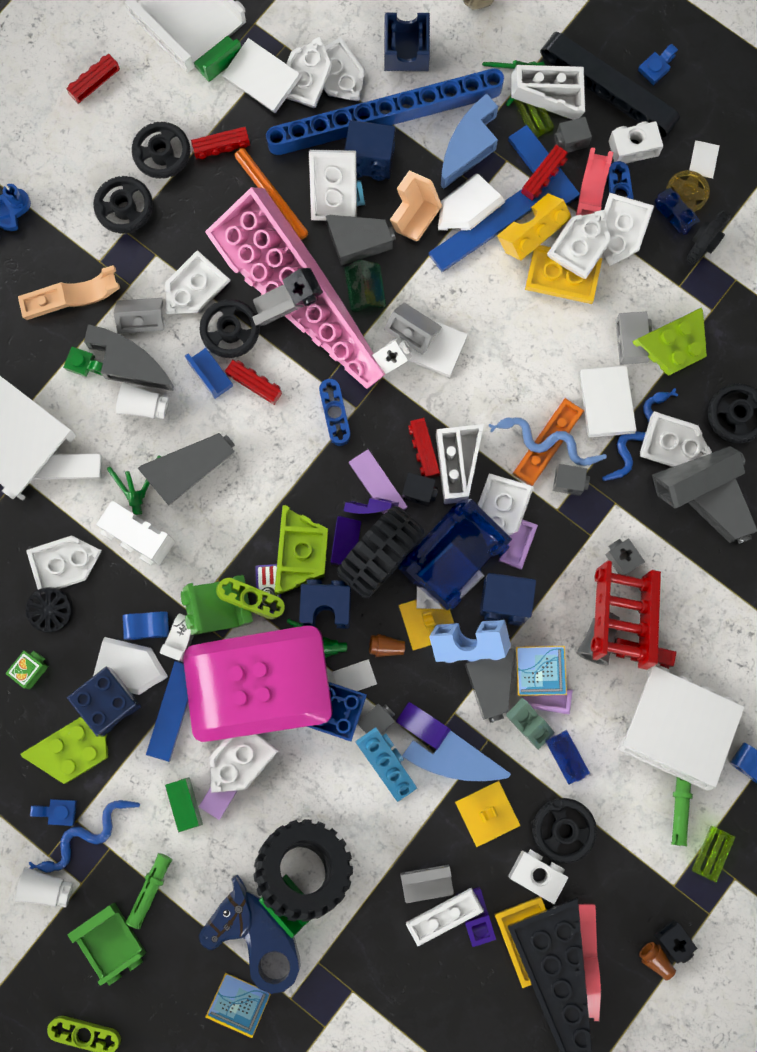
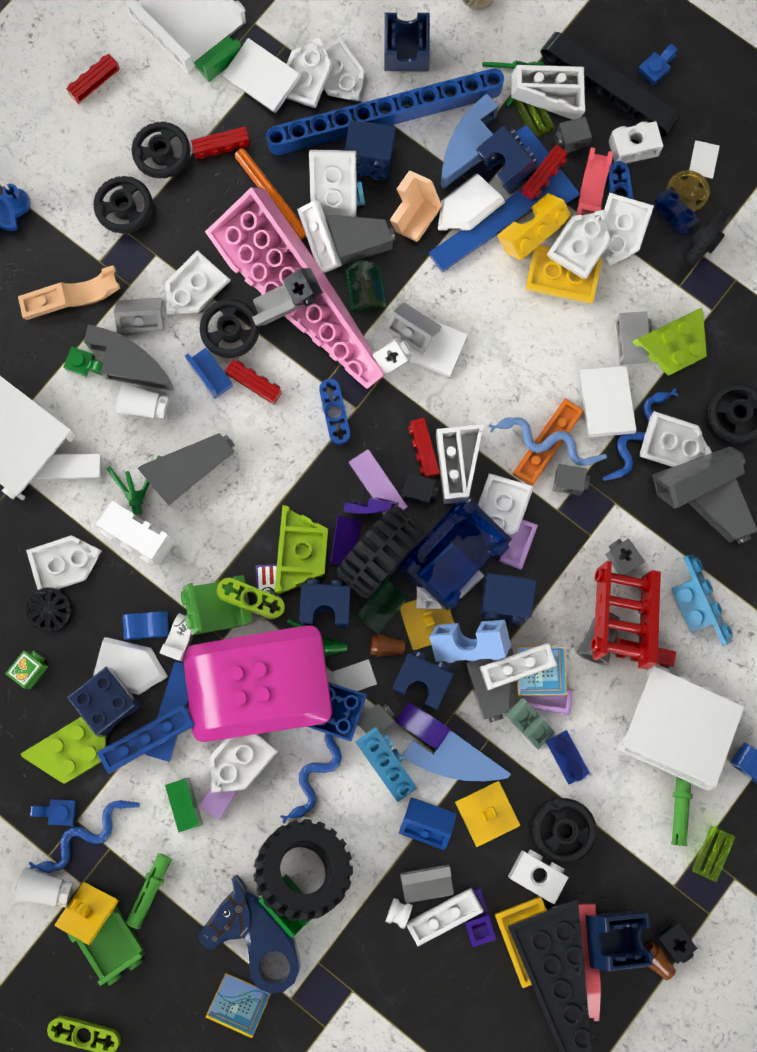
none -> yellow piece [54,882,119,945]
none -> blue tile [97,704,195,774]
none -> blue animal [280,733,342,823]
none -> white tile [297,200,342,274]
none -> clear green panel [357,578,408,634]
none -> white wheel [385,898,413,929]
none -> dark blue piece [393,651,453,710]
none -> blue panel [398,798,456,851]
none -> dark blue piece [476,126,538,194]
none -> white tile [479,643,557,690]
none -> dark blue piece [585,911,653,971]
none -> dark azure bracket [671,554,733,646]

